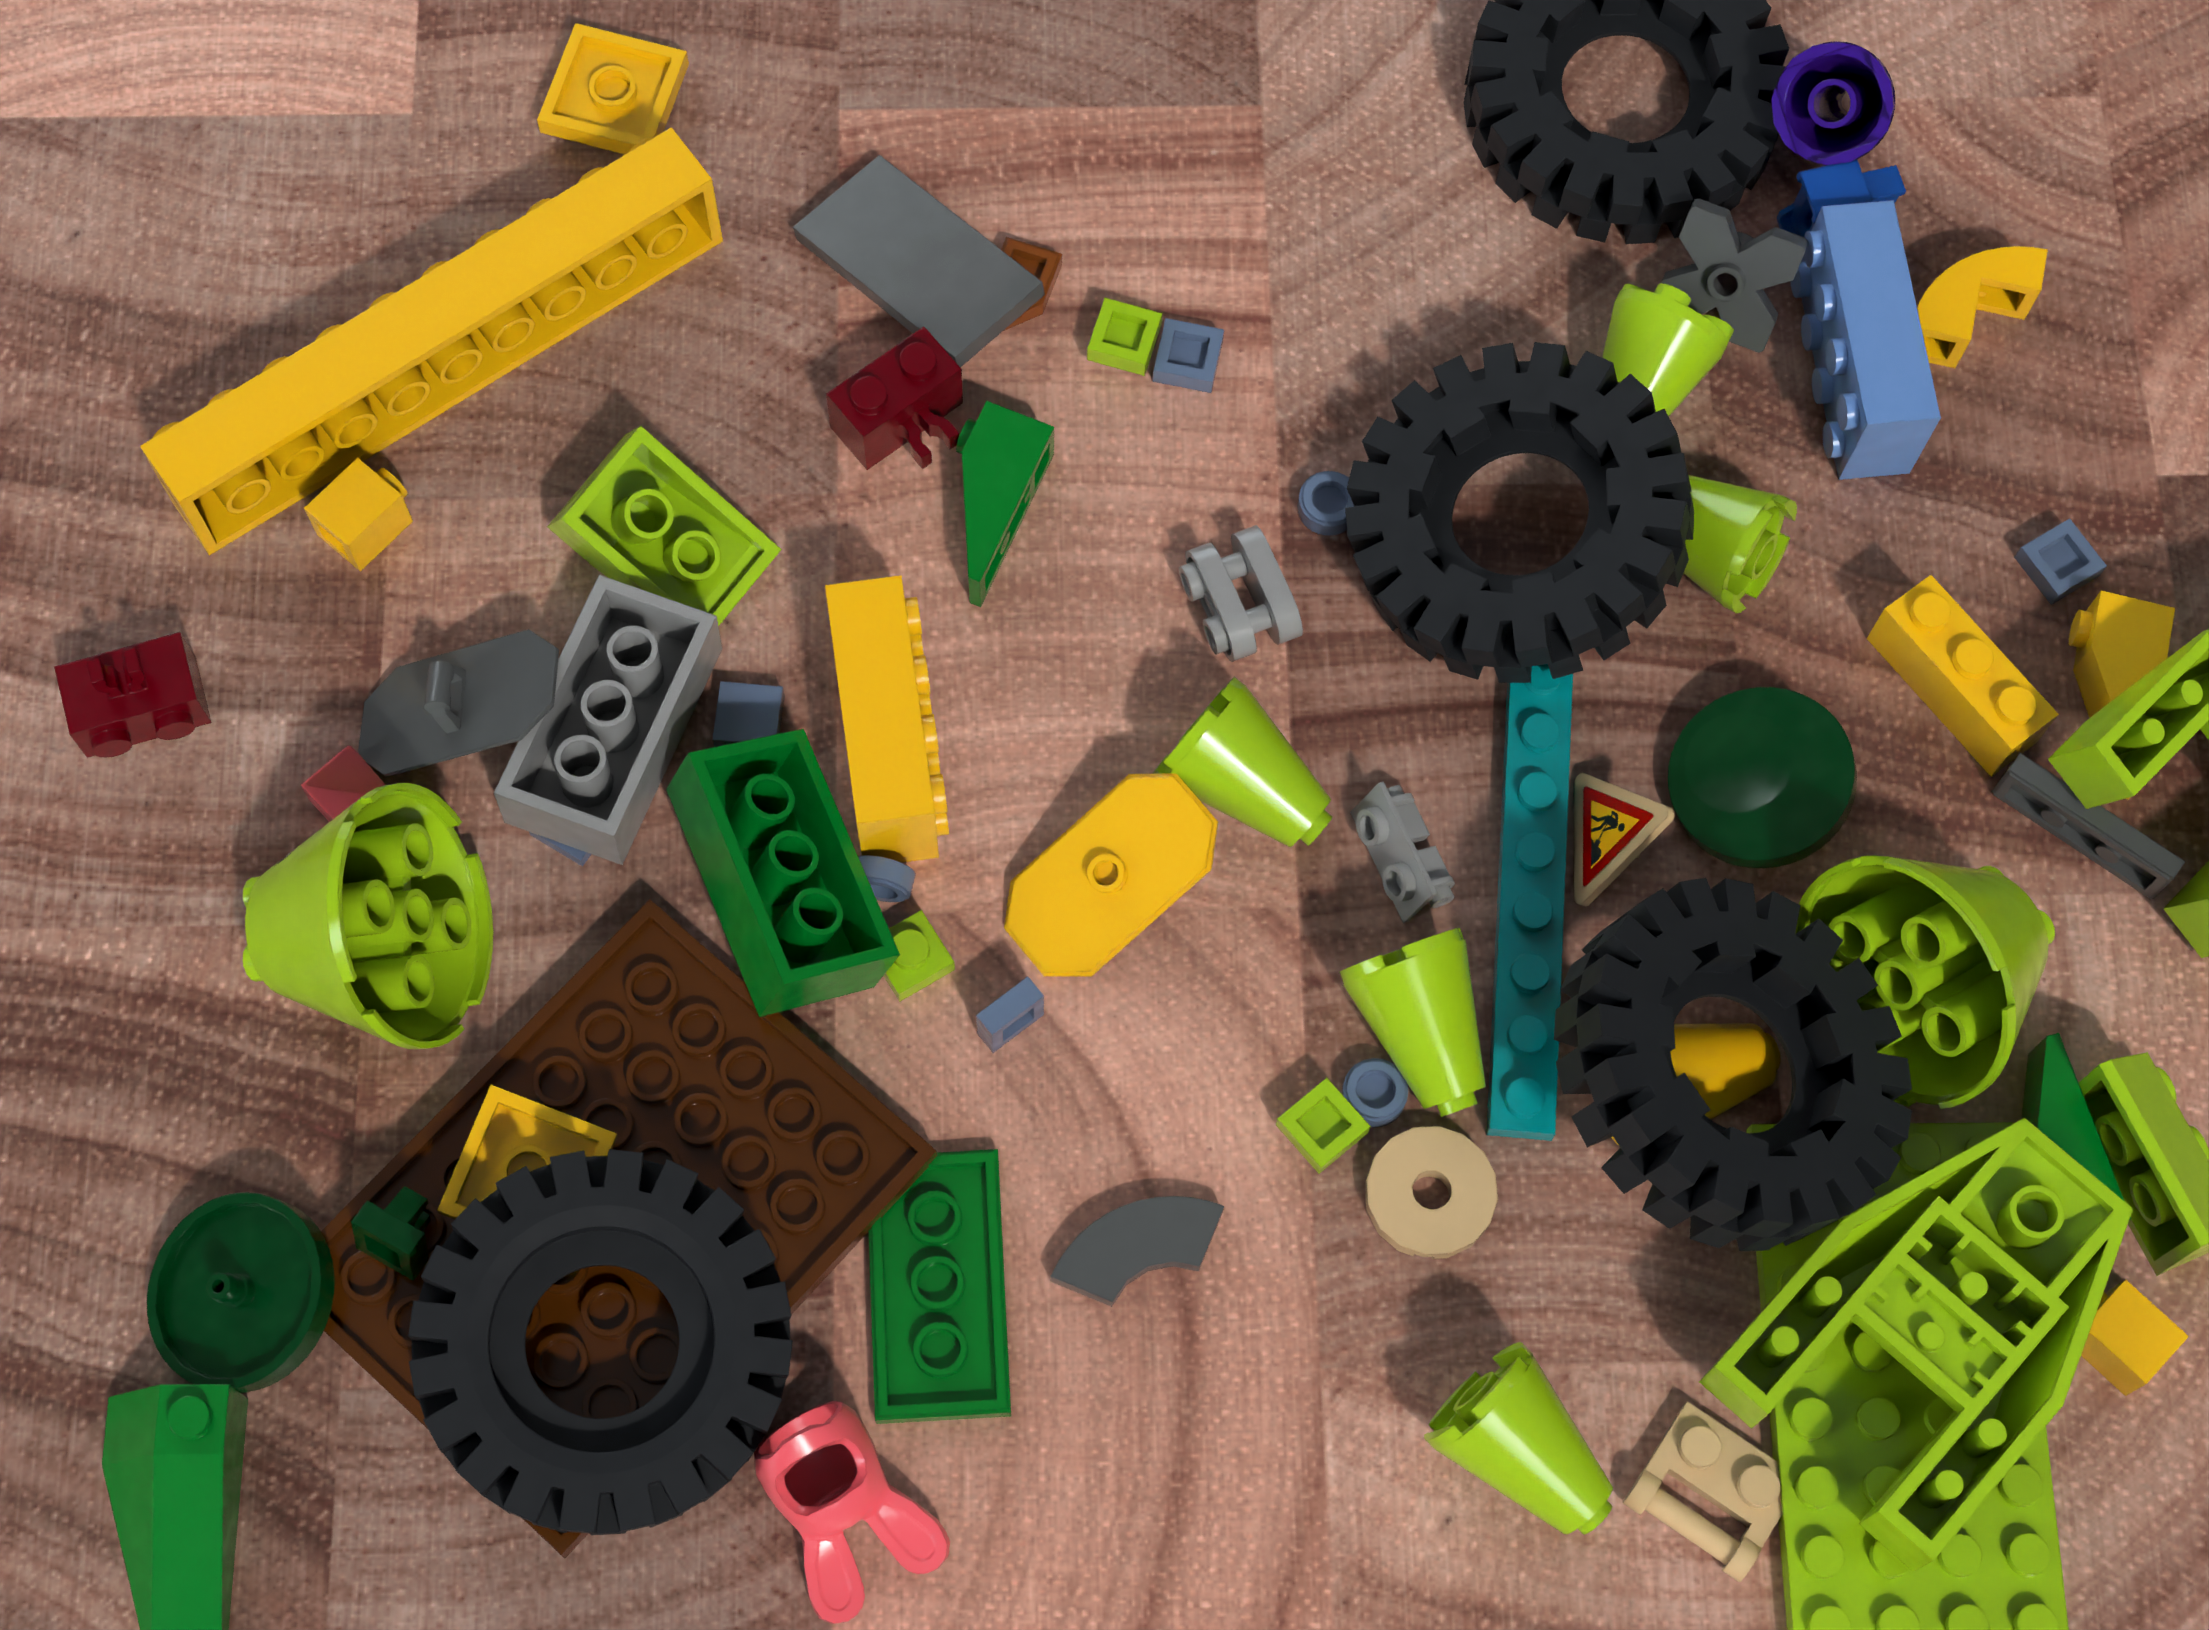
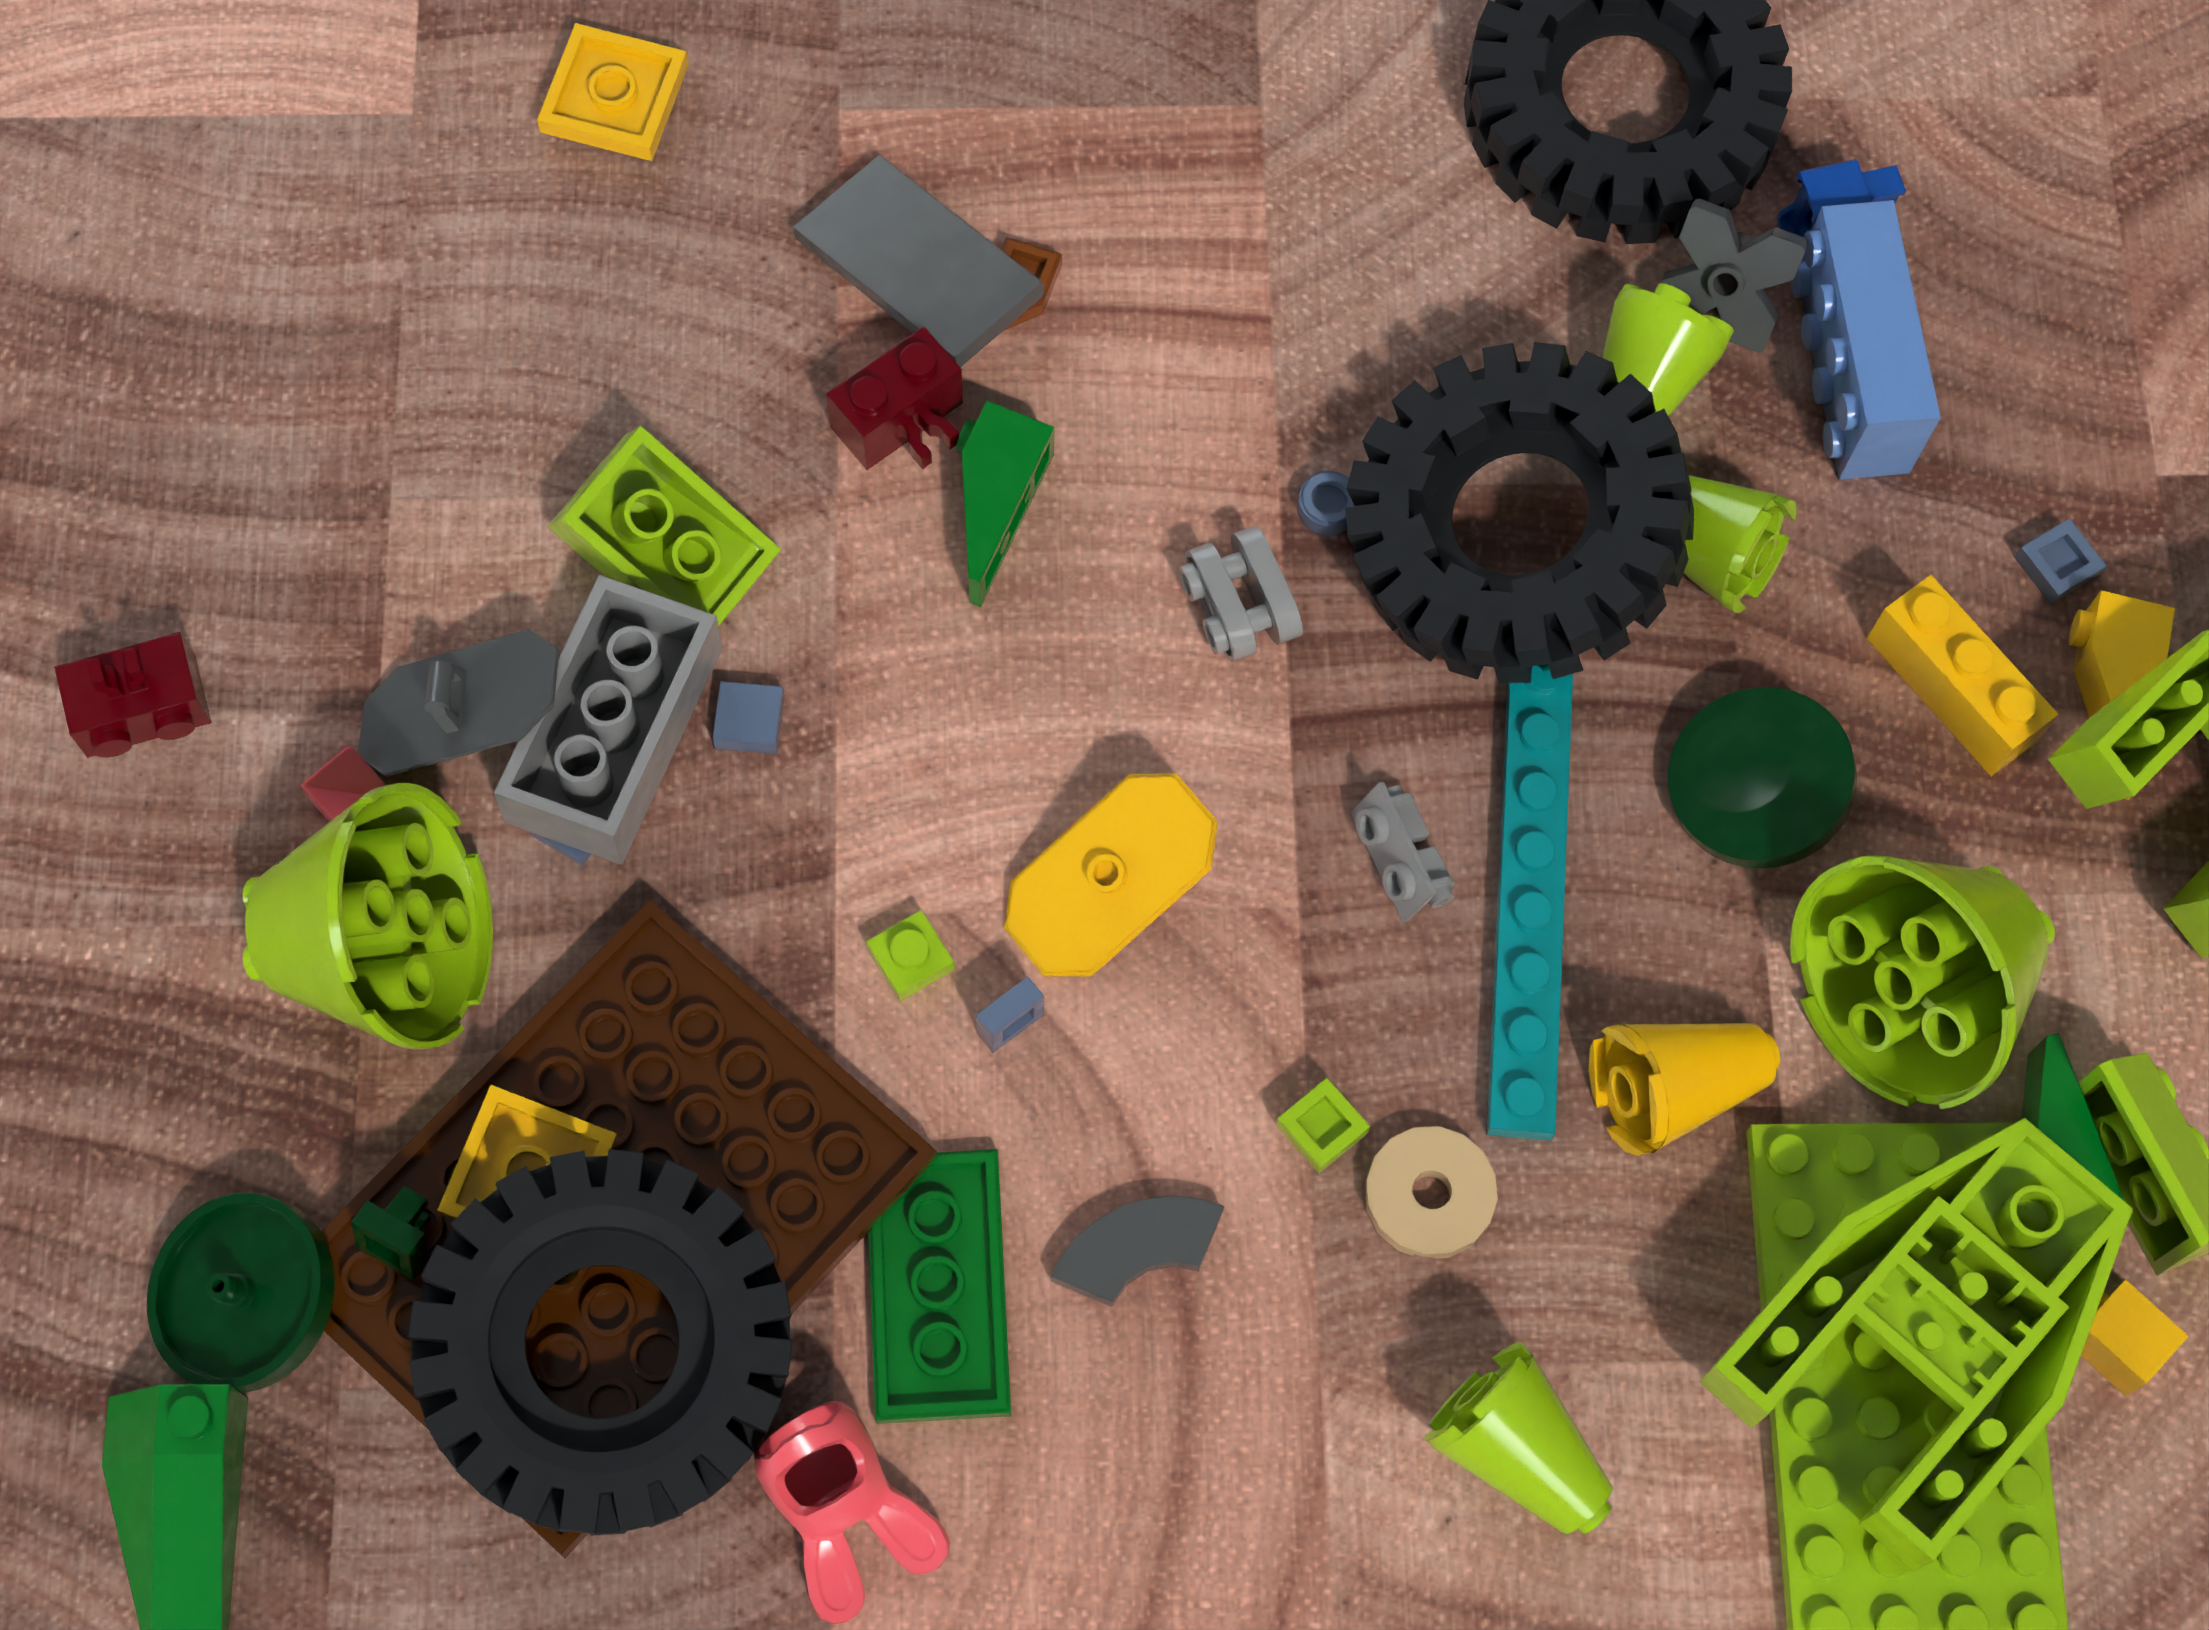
yellow brick [140,127,723,556] -> none
yellow brick [304,457,413,572] -> none
green brick [666,729,900,1017] -> none
yellow brick [825,575,949,863] -> none
sand blue tile [858,855,916,902] -> none
lime plate [1087,298,1162,376] -> none
sand blue tile [1153,318,1224,393] -> none
lime cone [1153,676,1333,847] -> none
lime cone [1339,928,1486,1117] -> none
sand blue tile [1341,1058,1408,1127] -> none
black tyre [1554,878,1912,1251] -> none
piece [1574,773,1674,907] -> none
tan plate [1623,1401,1782,1582] -> none
dark purple cone [1771,42,1895,165] -> none
yellow brick [1917,246,2048,368] -> none
dark grey tile [1991,753,2185,899] -> none

